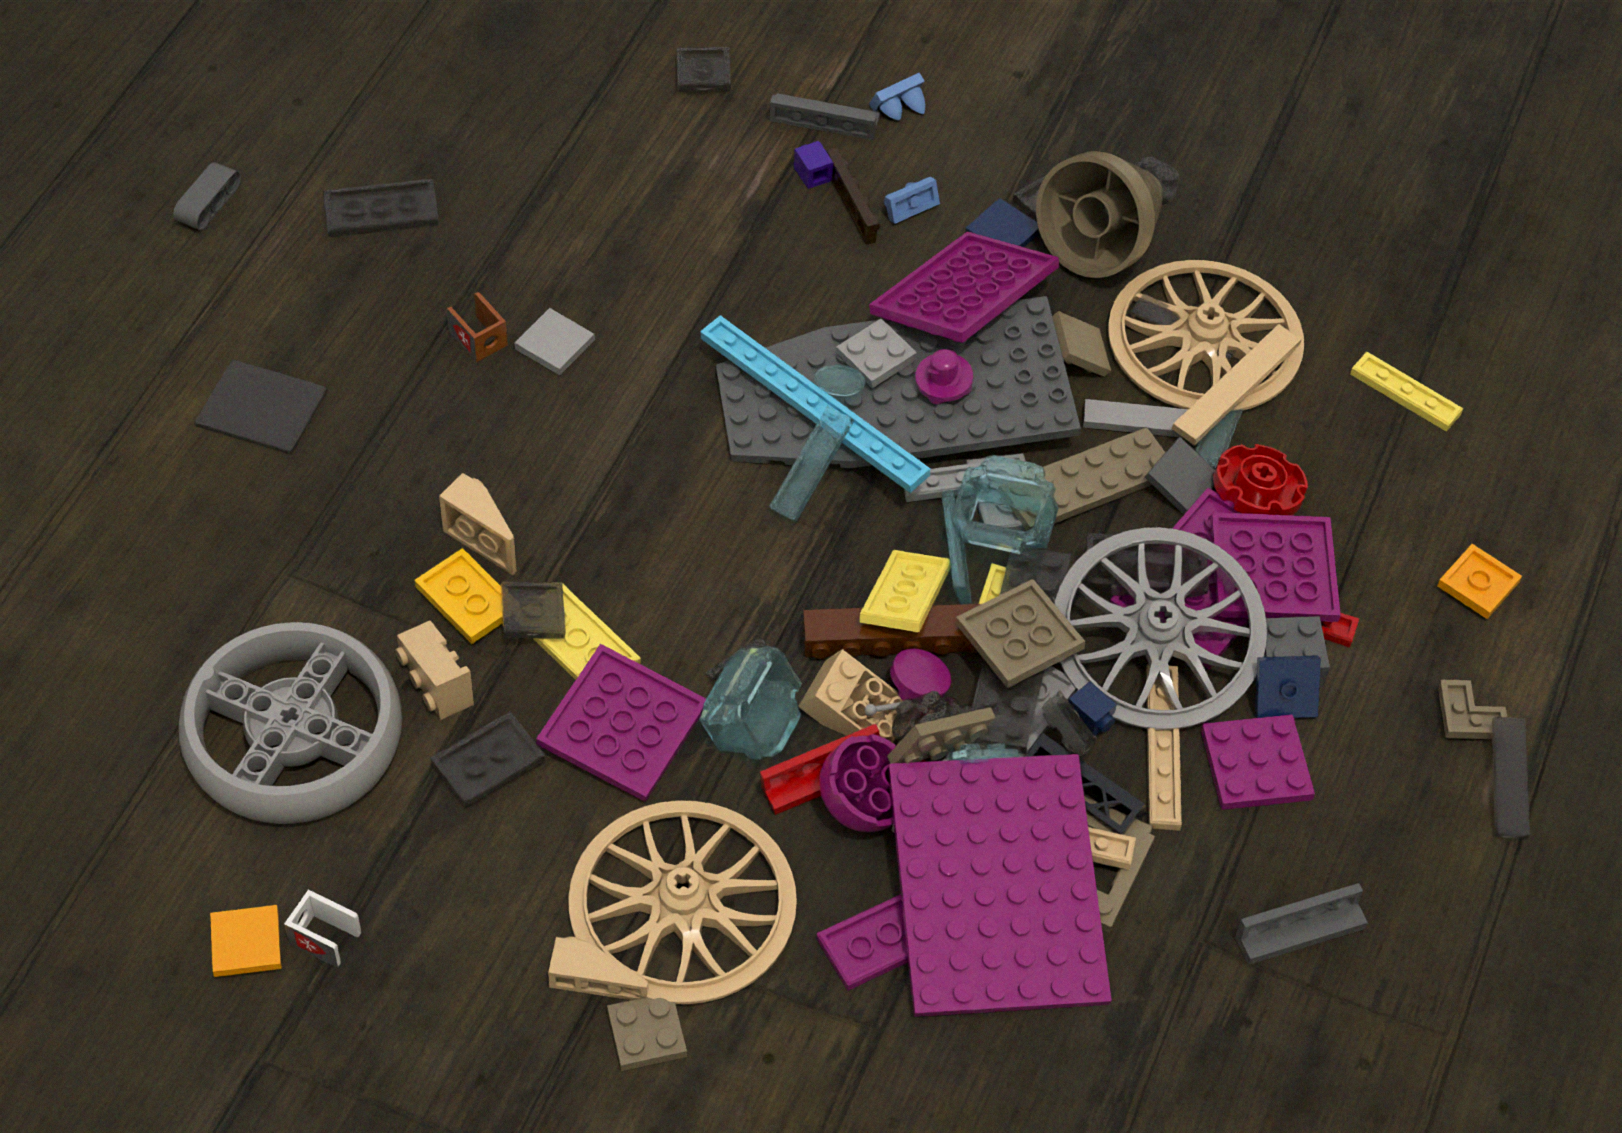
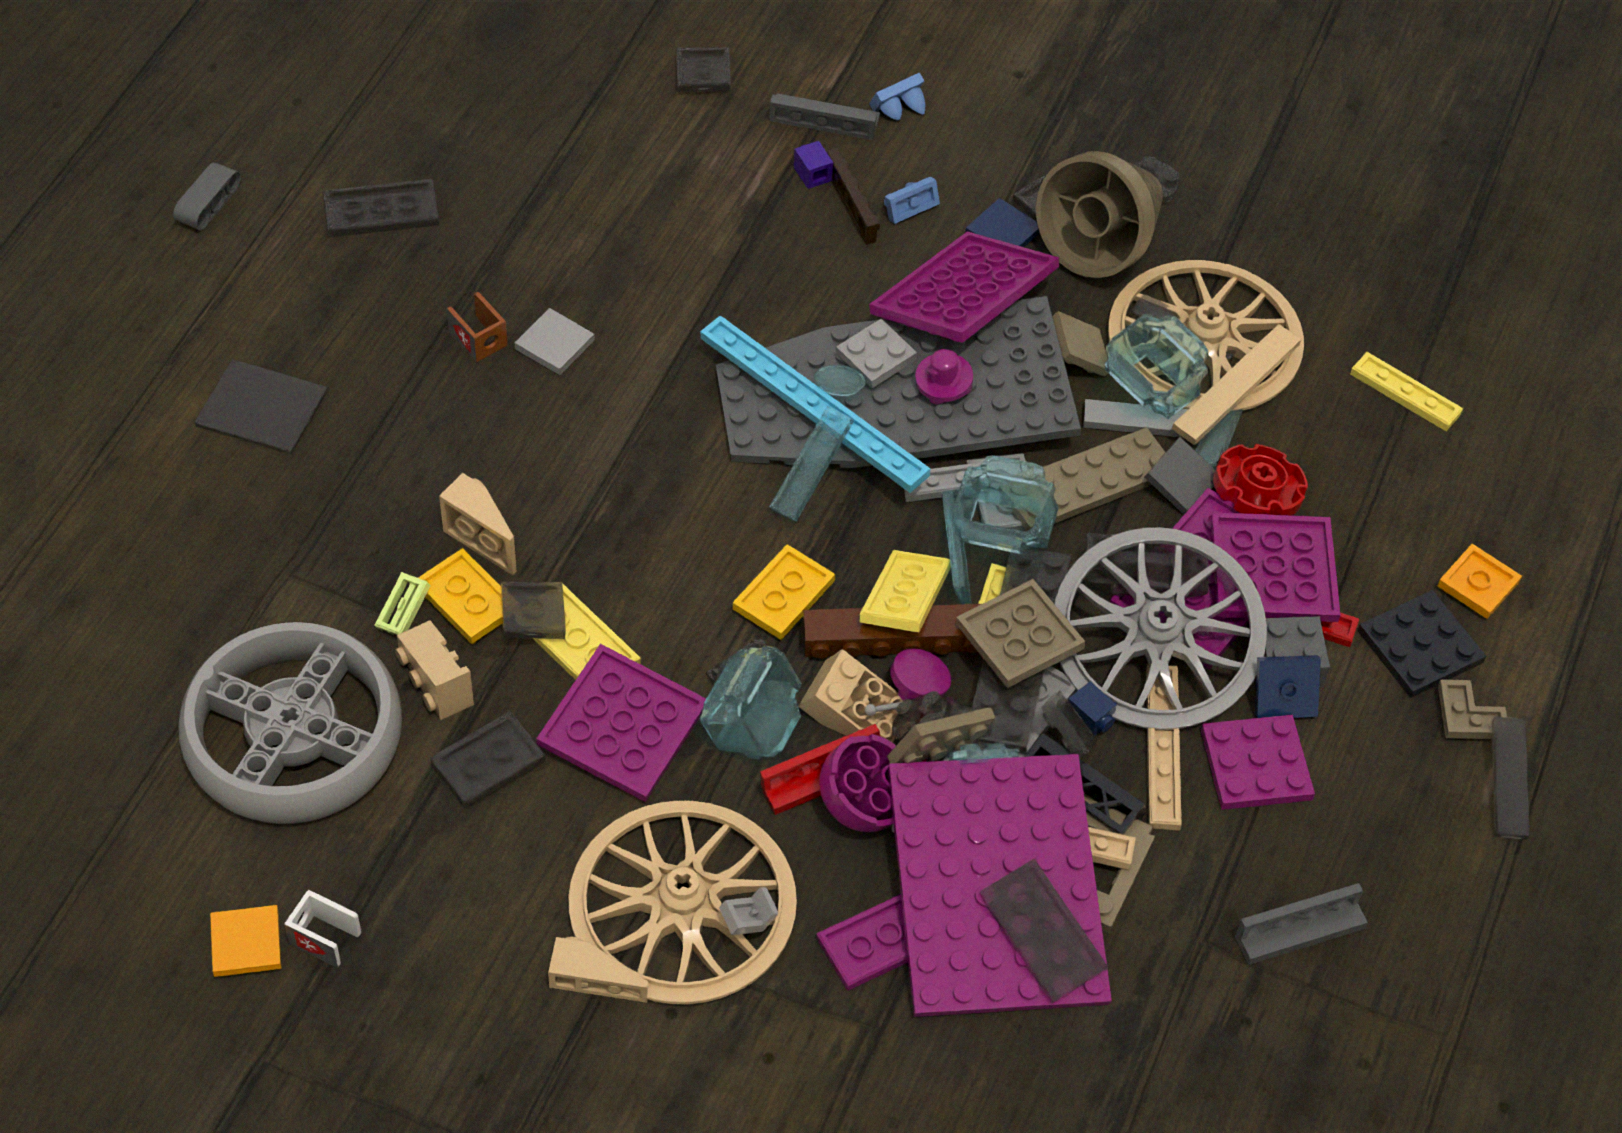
dark tan plate [607,997,687,1071] -> none
none -> yellowish green tile [374,572,431,635]
none -> light grey bracket [719,887,778,935]
none -> yellow plate [733,544,835,640]
none -> clear smoke tile [979,859,1108,1004]
none -> clear light blue piece [1105,313,1209,419]
none -> black plate [1358,590,1486,698]

